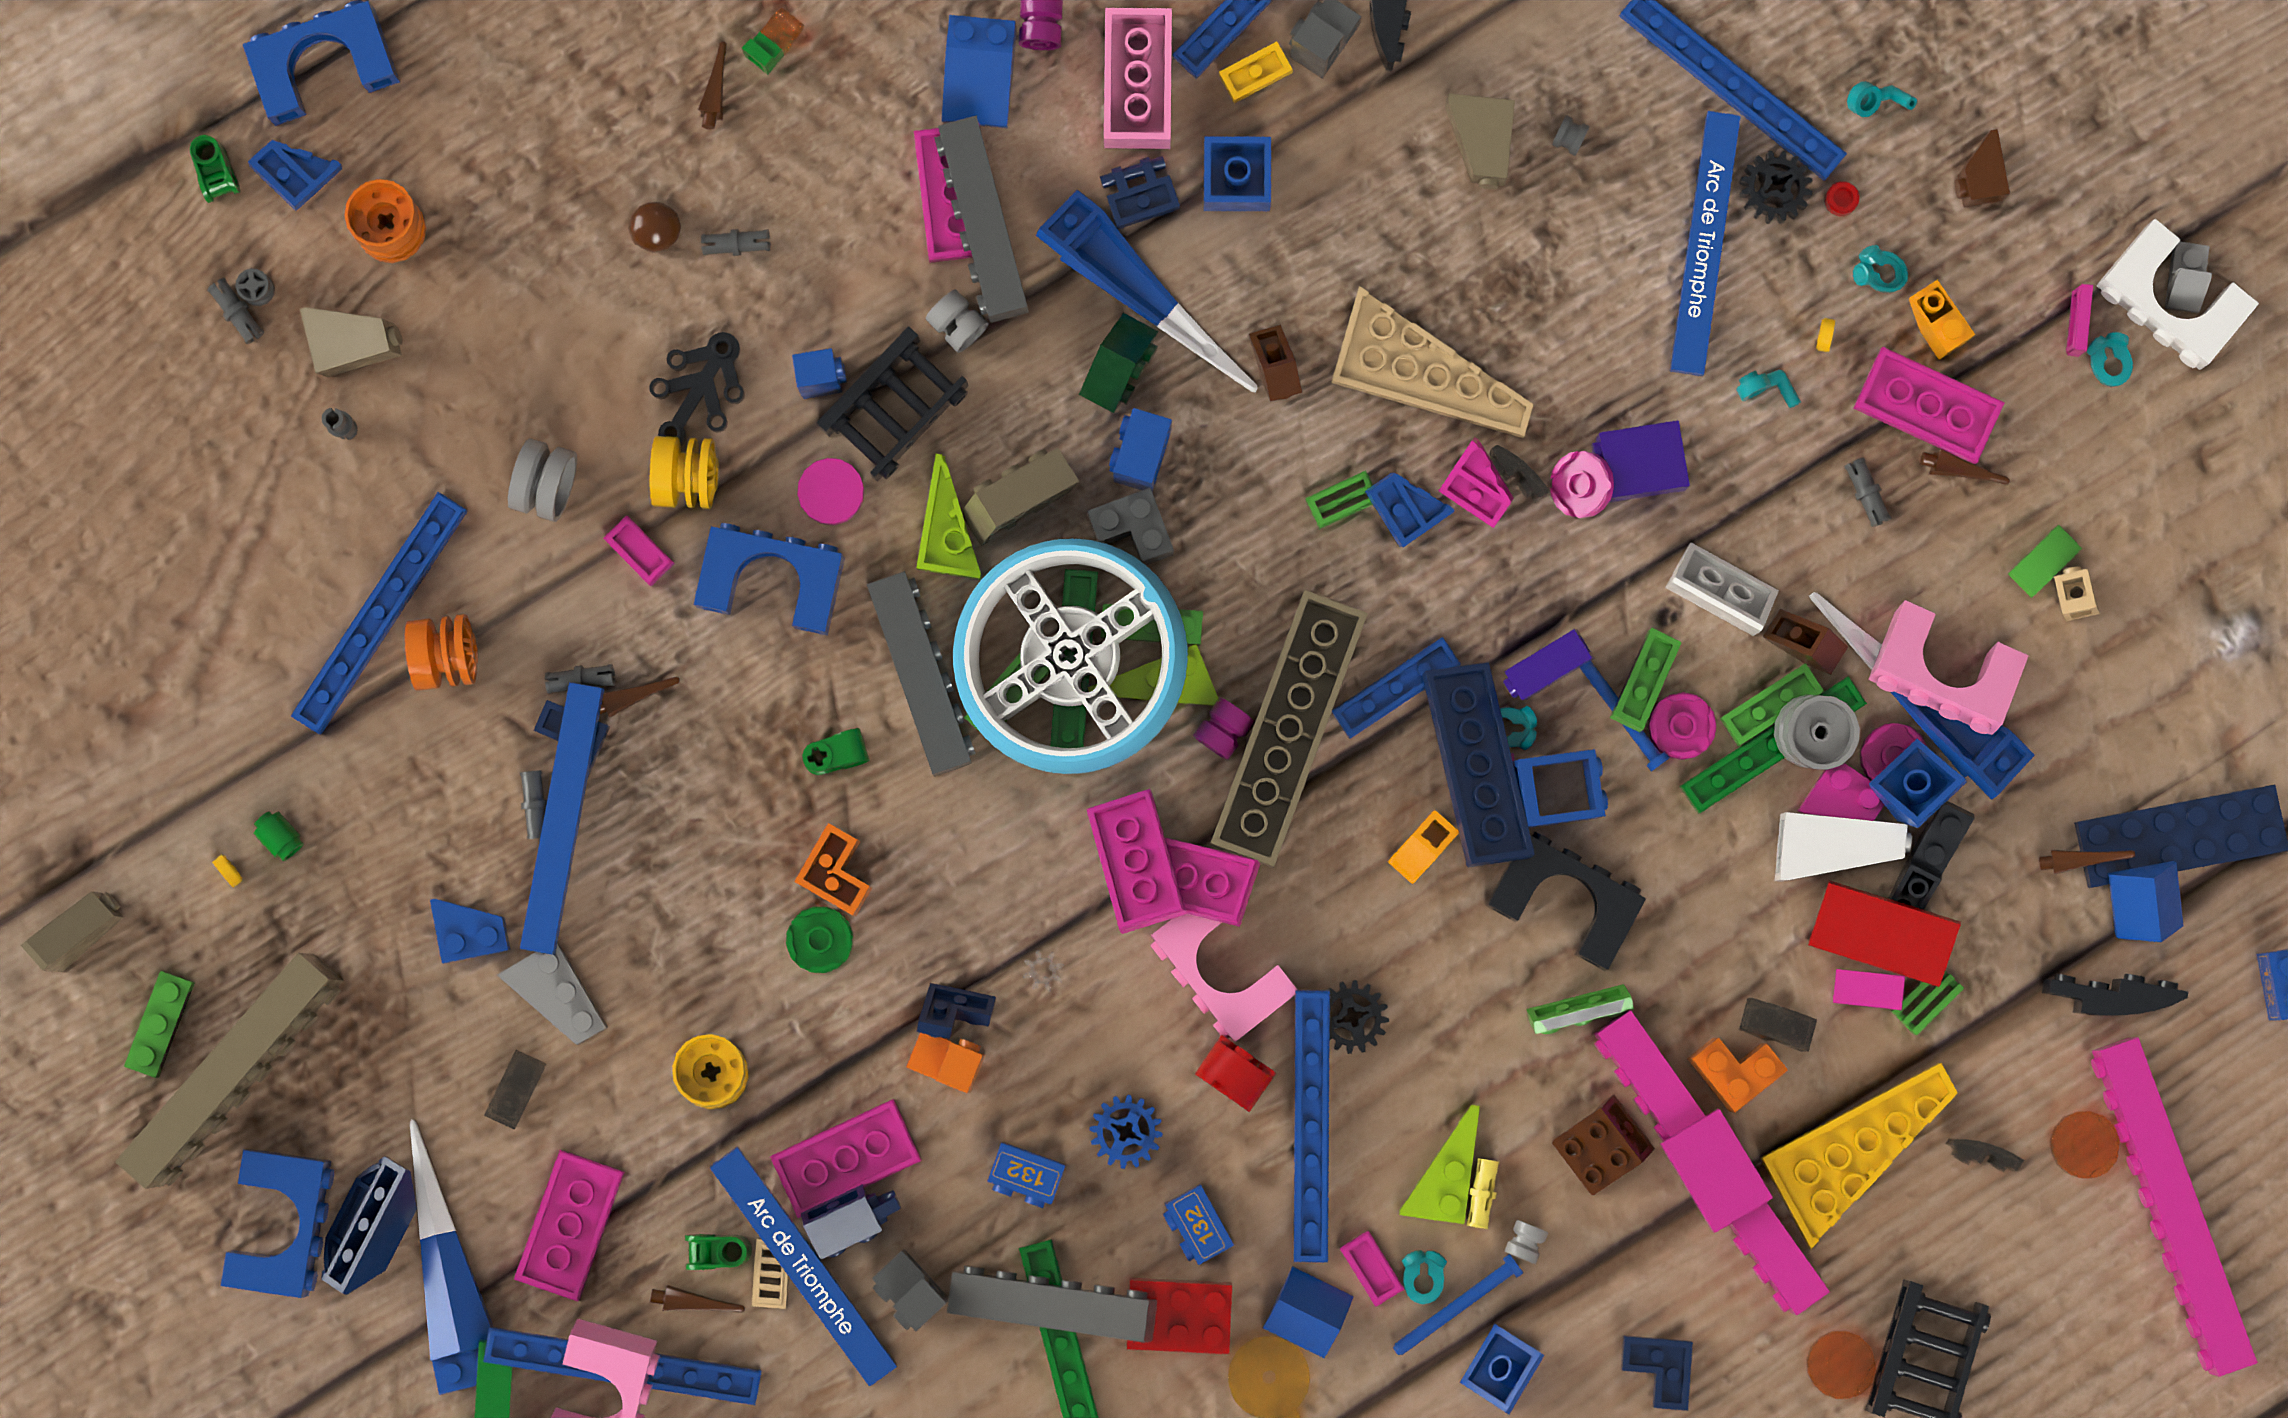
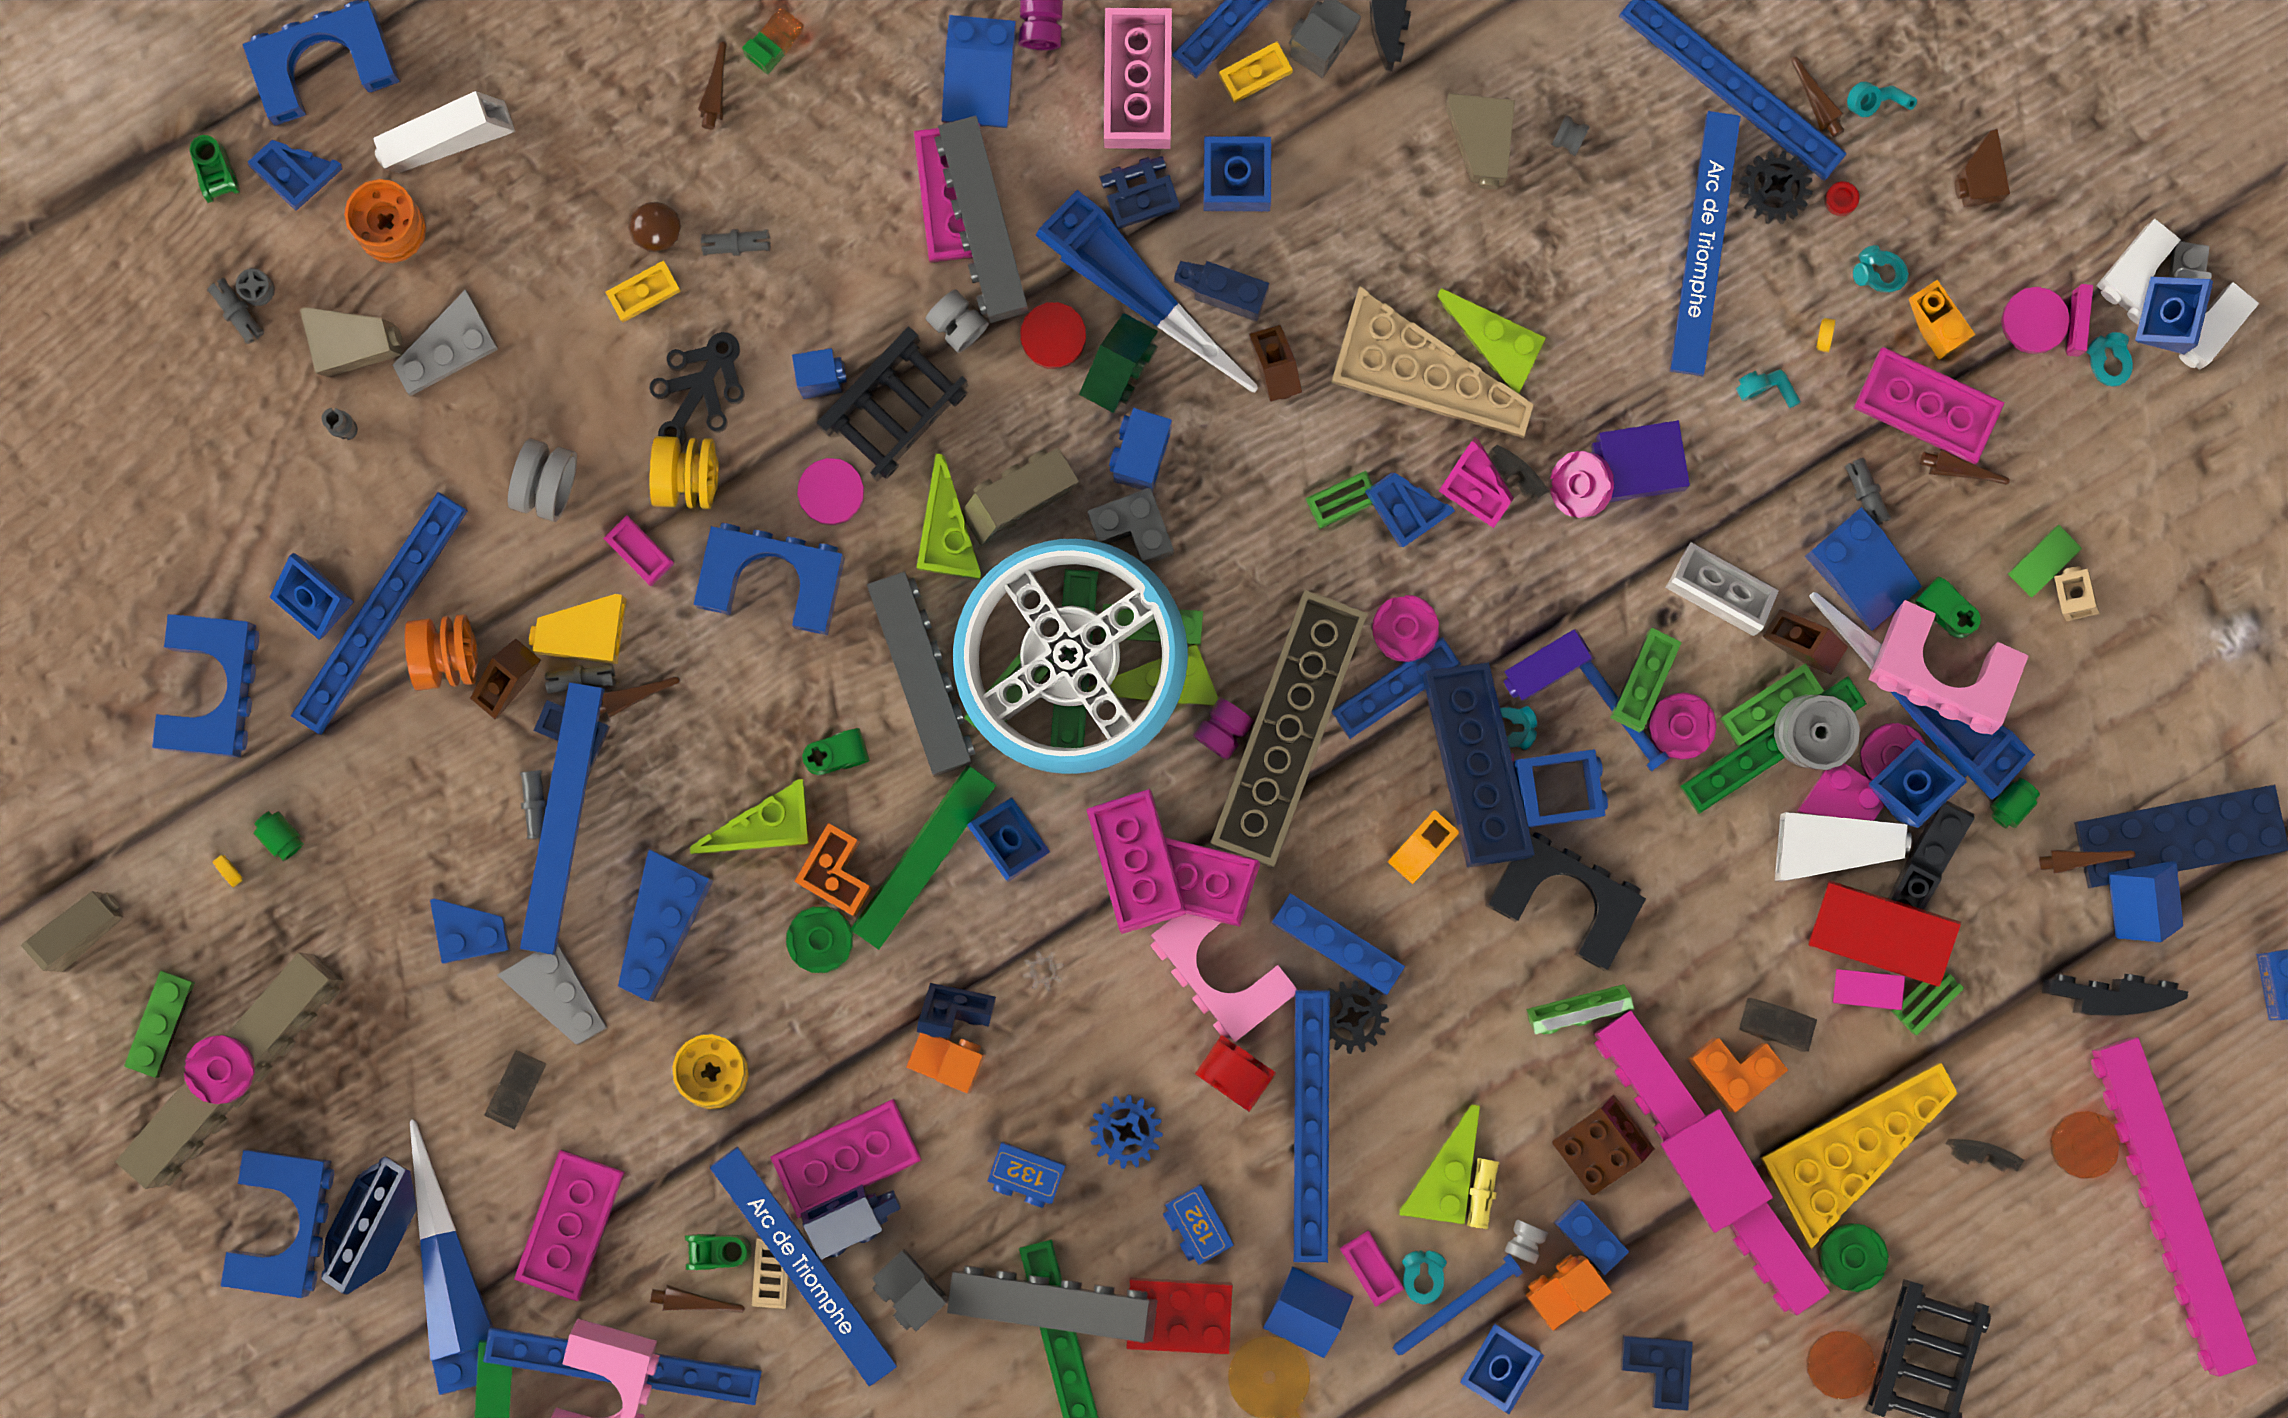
none -> blue arch [152,614,259,758]
none -> dark pink tile [184,1035,255,1104]
none -> blue slope [270,553,355,640]
none -> white slope [373,91,515,173]
none -> light grey wing [393,289,498,396]
none -> reddish brown slope [470,639,541,719]
none -> yellow slope [529,594,627,664]
none -> yellow plate [606,260,681,323]
none -> blue wedge [618,849,714,1002]
none -> lime wing [690,779,809,855]
none -> green tile [850,765,996,950]
none -> blue slope [967,798,1050,882]
none -> red tile [1020,302,1086,369]
none -> dark blue hinge [1174,261,1269,322]
none -> blue arch [1271,893,1405,996]
none -> dark pink tile [1372,595,1439,662]
none -> lime wing [1437,288,1546,394]
none -> orange brick [1525,1254,1612,1331]
none -> blue brick [1553,1200,1629,1275]
none -> reddish brown piece [1791,57,1845,137]
none -> blue slope [1805,507,1922,631]
none -> green tile [1819,1223,1889,1292]
none -> green piece [1915,577,1981,639]
none -> green brick [1990,778,2040,829]
none -> dark pink tile [2001,287,2070,354]
none -> blue slope [2135,277,2213,355]

